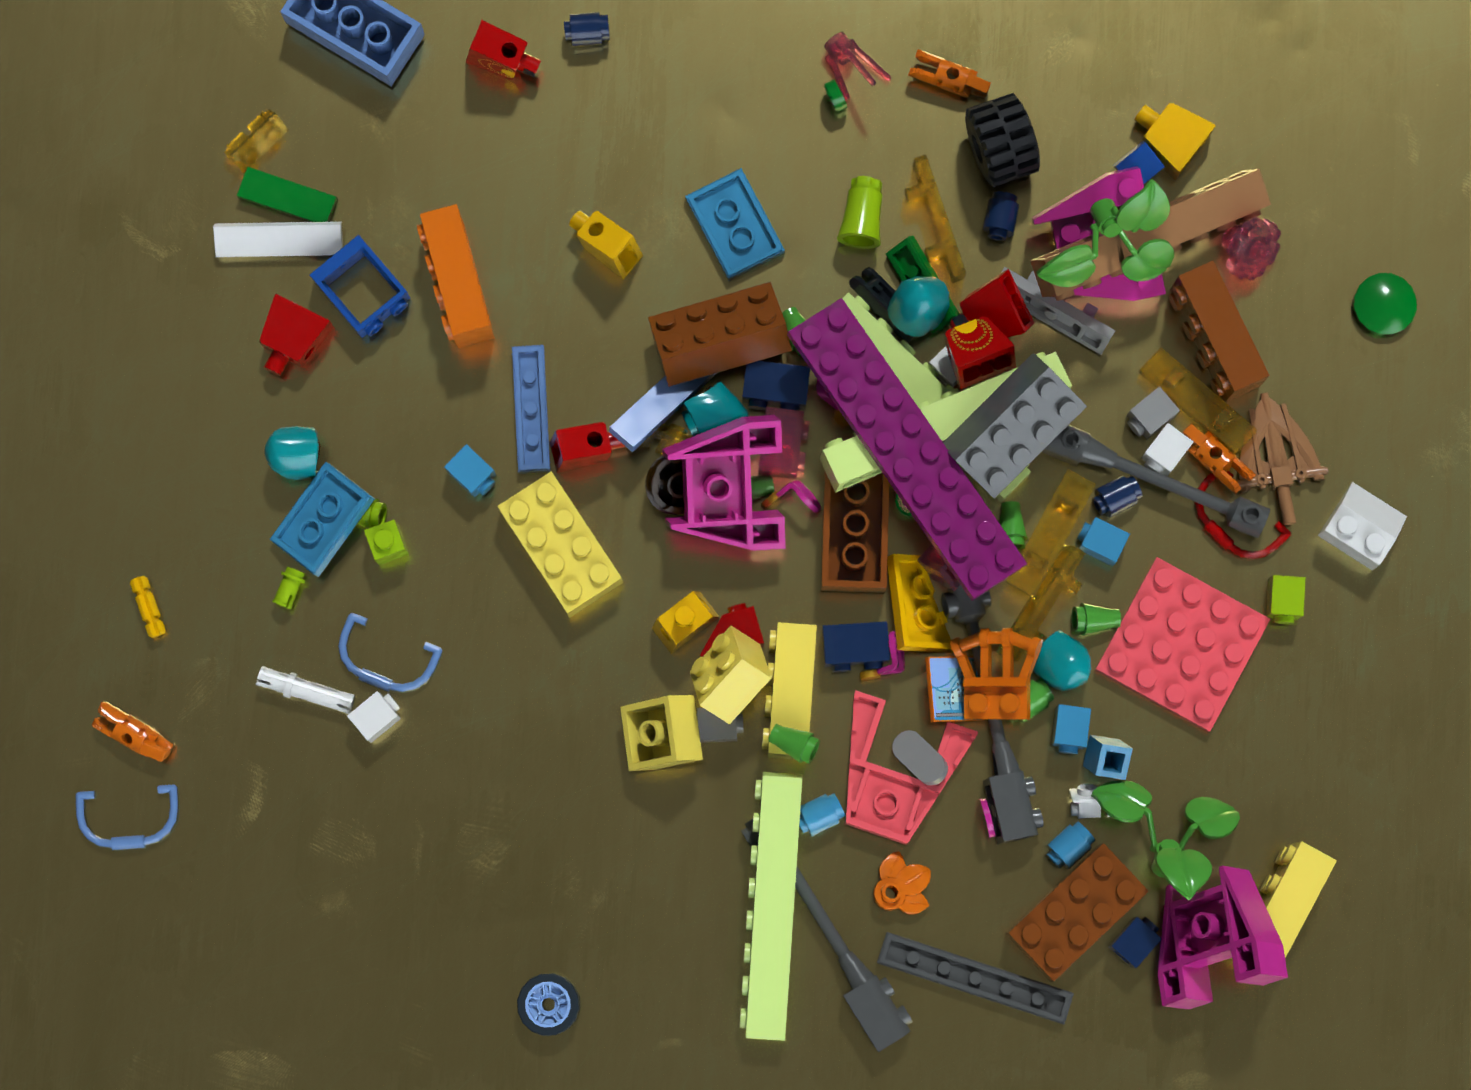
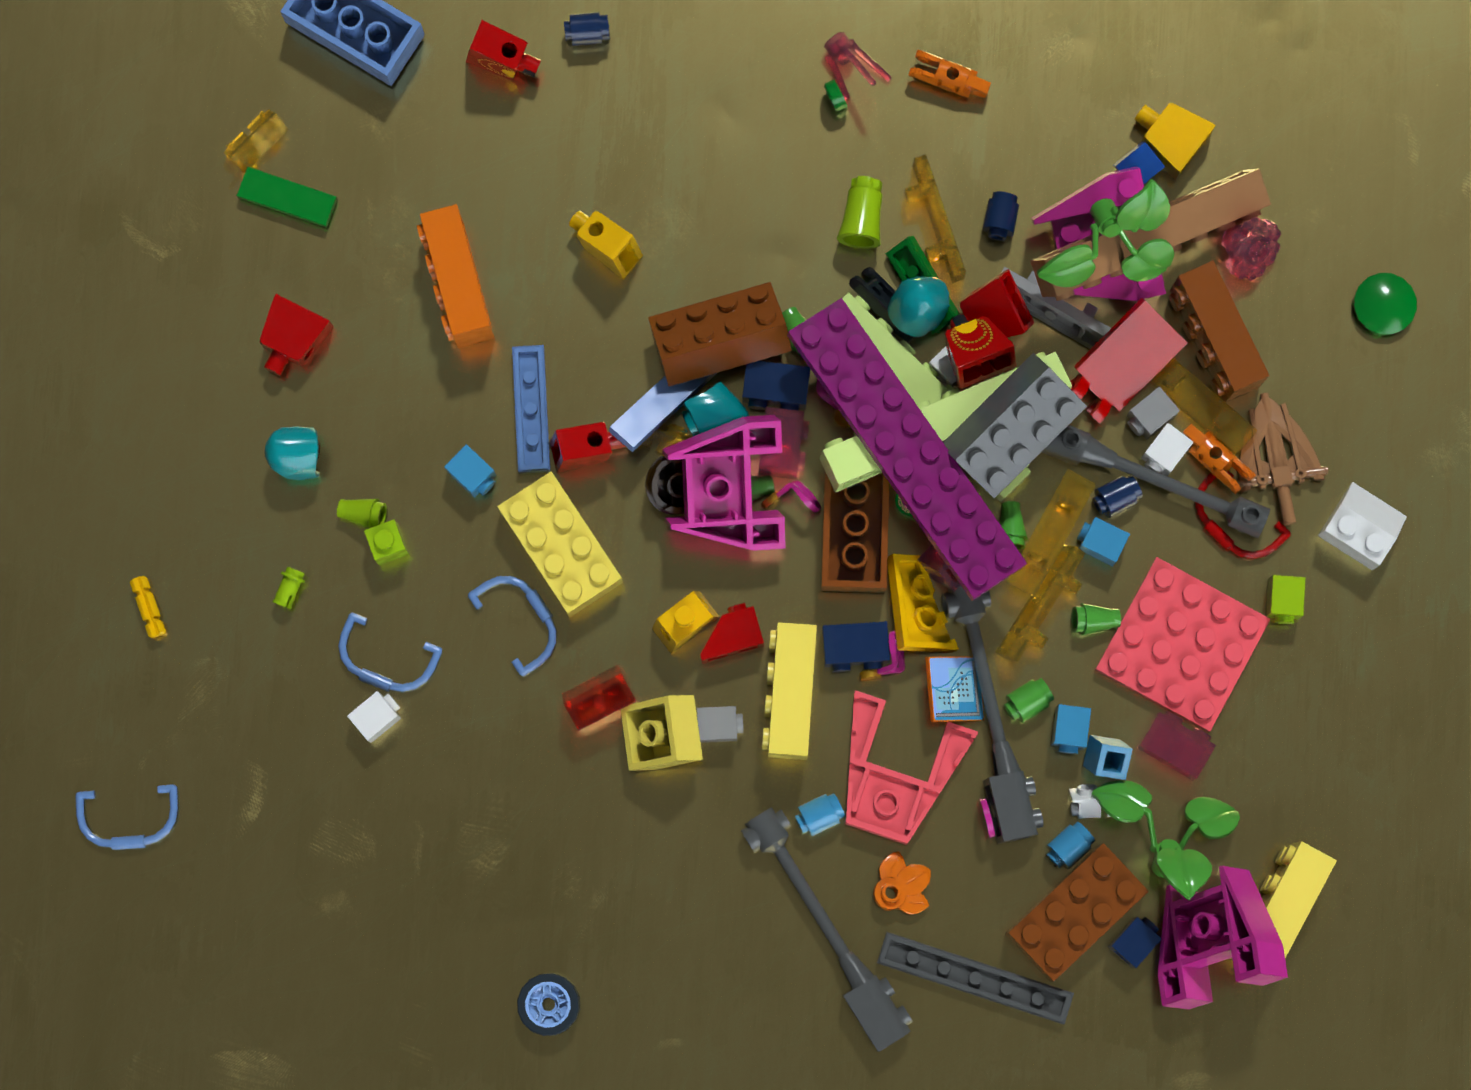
orange hinge [92,701,173,762] -> none
white tile [213,221,343,257] -> none
white pin [256,666,355,715] -> none
dark azure tile [270,462,375,577] -> none
blue window [310,235,411,338] -> none
dark azure tile [685,168,785,281] -> none
light yellow brick [690,626,771,724] -> none
yellowish green brick [740,772,802,1041] -> none
bright green cone [768,724,820,764] -> none
light grey tile [892,730,948,786] -> none
orange plate [950,628,1043,720] -> none
black wheel [965,93,1040,187] -> none
teal piece [1033,630,1091,691] -> none
none -> medium blue piece [468,576,556,676]
none -> clear red brick [562,664,636,731]
none -> tile [1070,298,1188,424]
none -> clear pink brick [1136,711,1216,781]

